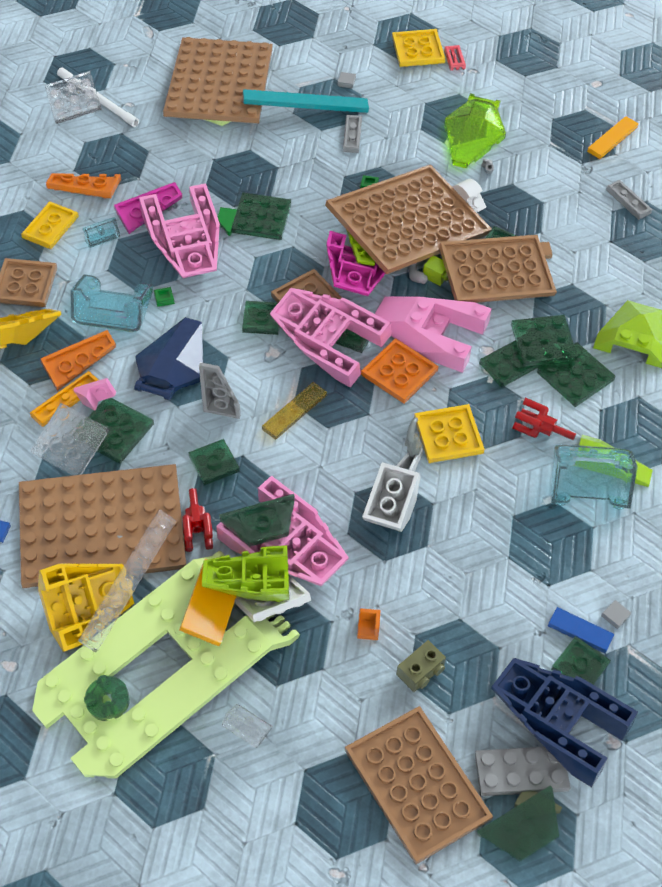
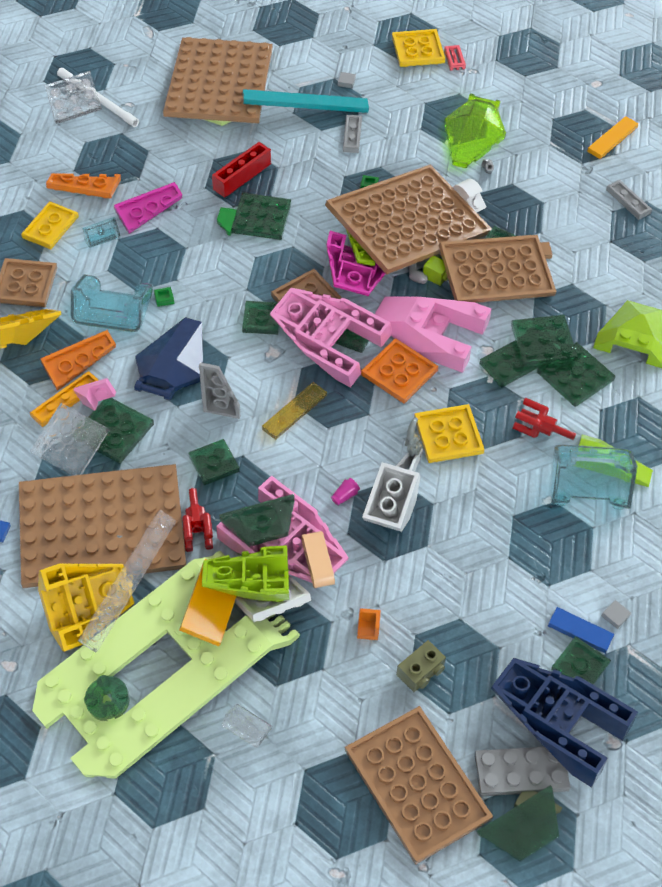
bright pink wedge [139,183,220,278] -> none
none -> red brick [212,142,271,198]
none -> light nougat beam [301,531,335,588]
none -> dark pink cone [331,478,360,506]

